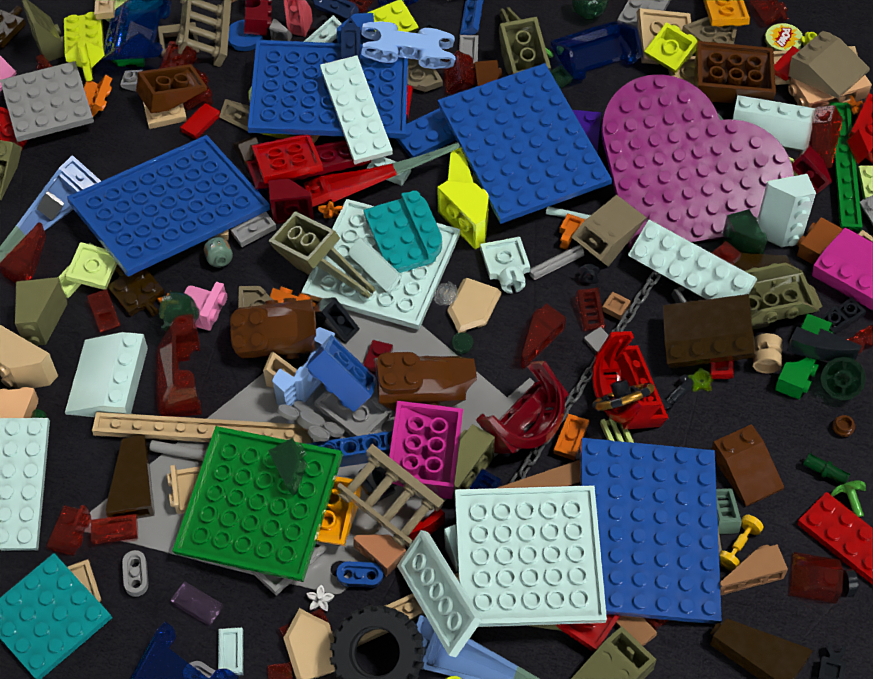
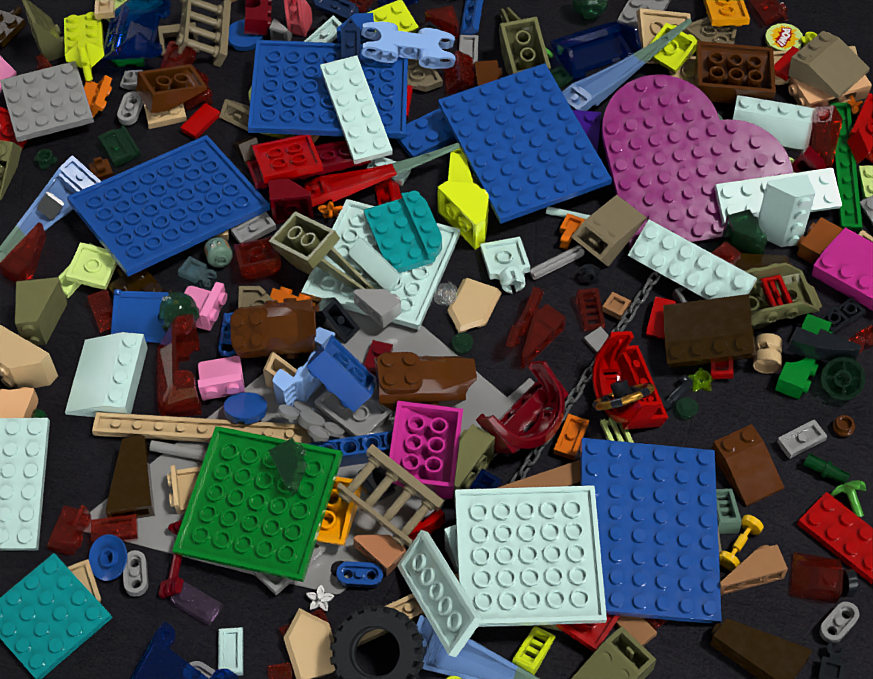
none -> clear green plate [34,149,58,169]
none -> reddish brown tile [89,157,114,181]
none -> blue dish [89,534,127,581]
none -> clear green plate [98,125,141,167]
none -> blue container [111,289,173,343]
none -> light grey plate [117,91,143,125]
none -> dark red hinge [159,520,184,598]
none -> clear light blue plate [178,256,217,287]
none -> bright pink bracket [198,356,245,401]
none -> blue piece [218,313,236,357]
none -> blue tile [224,392,267,424]
none -> clear red slope [234,236,282,280]
none -> light grey slope [353,289,402,328]
none -> red slope [375,178,401,205]
none -> clear red slope [425,5,459,39]
none -> clear red tile [505,287,544,348]
none -> neon yellow slope [512,626,556,675]
none -> medium blue plate [562,18,692,111]
none -> red slope [646,296,676,340]
none -> clear green plate [676,398,698,419]
none -> light aqua plate [714,168,842,225]
none -> red tile [760,274,793,307]
none -> light grey plate [777,419,827,459]
none -> light grey plate [819,602,859,644]

